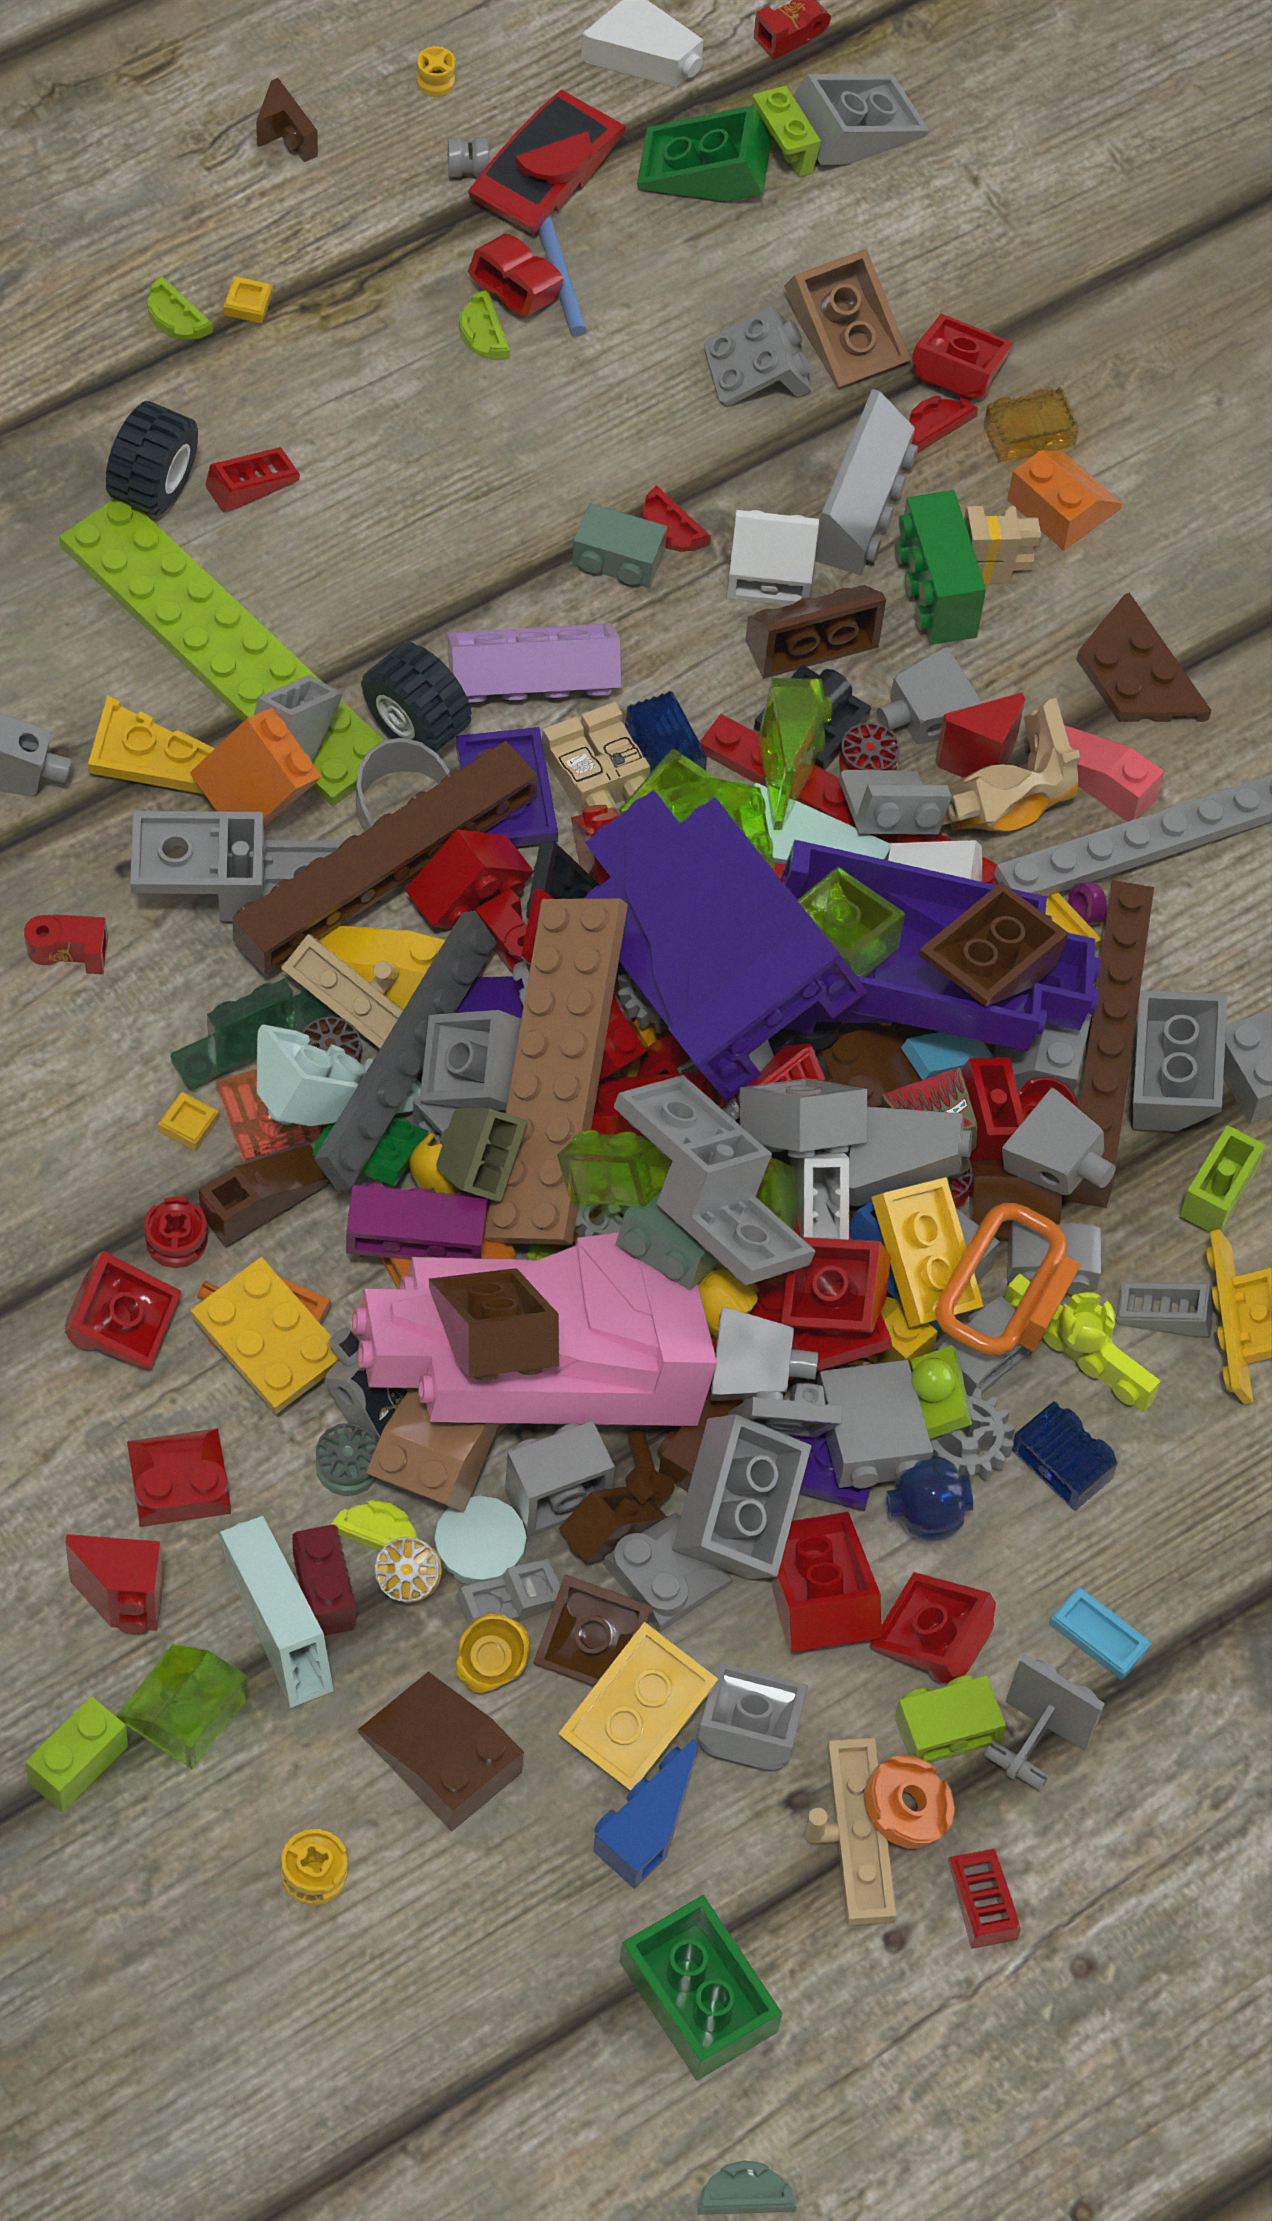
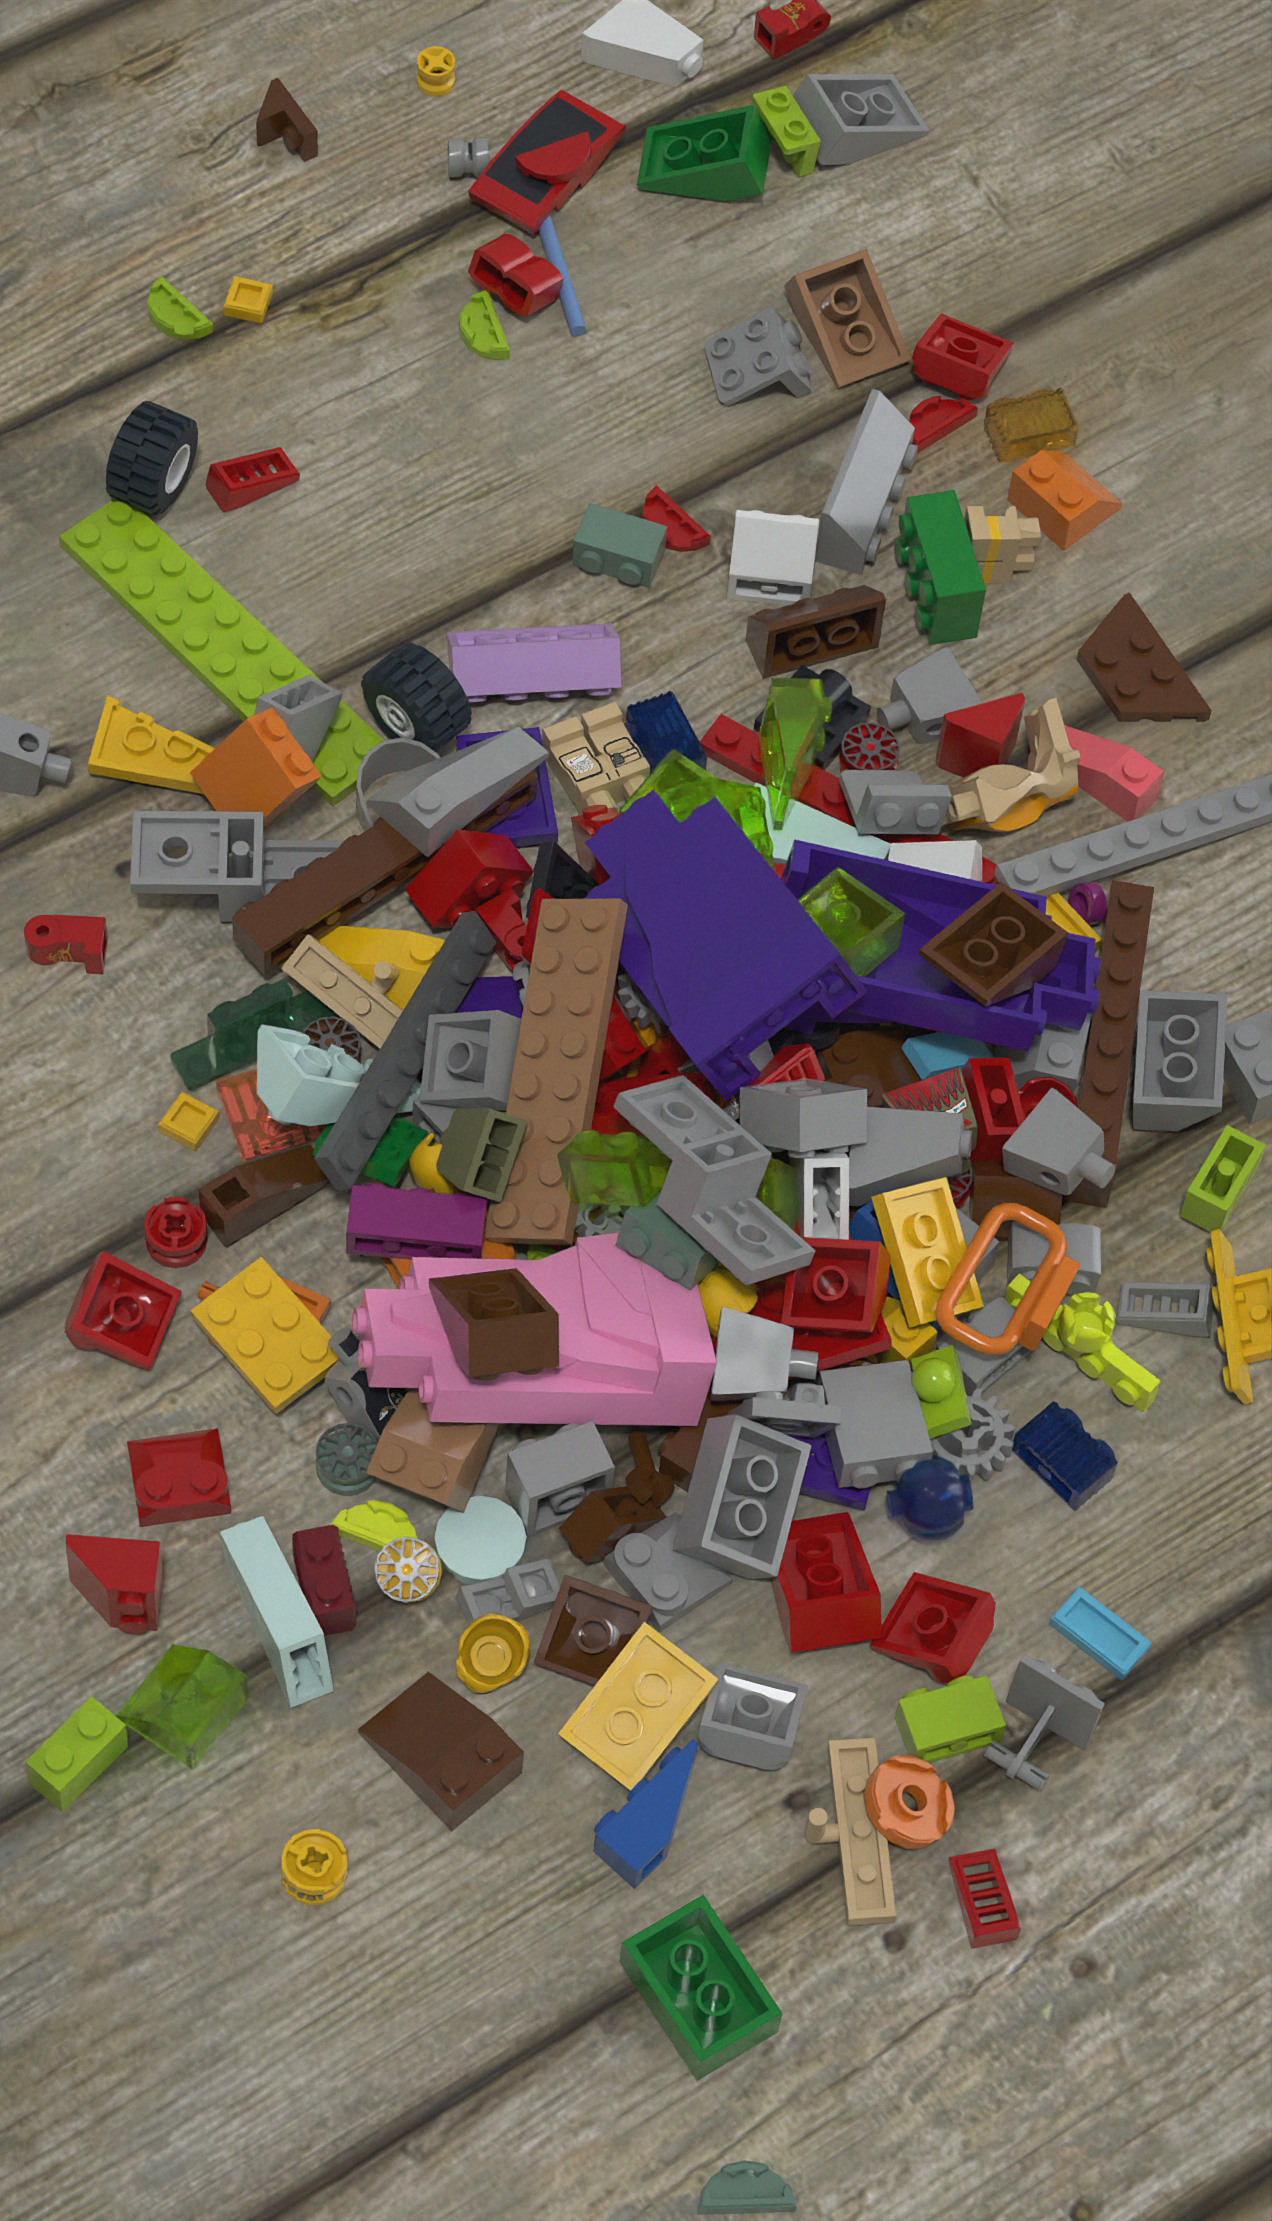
none -> light grey wedge [367,726,549,857]

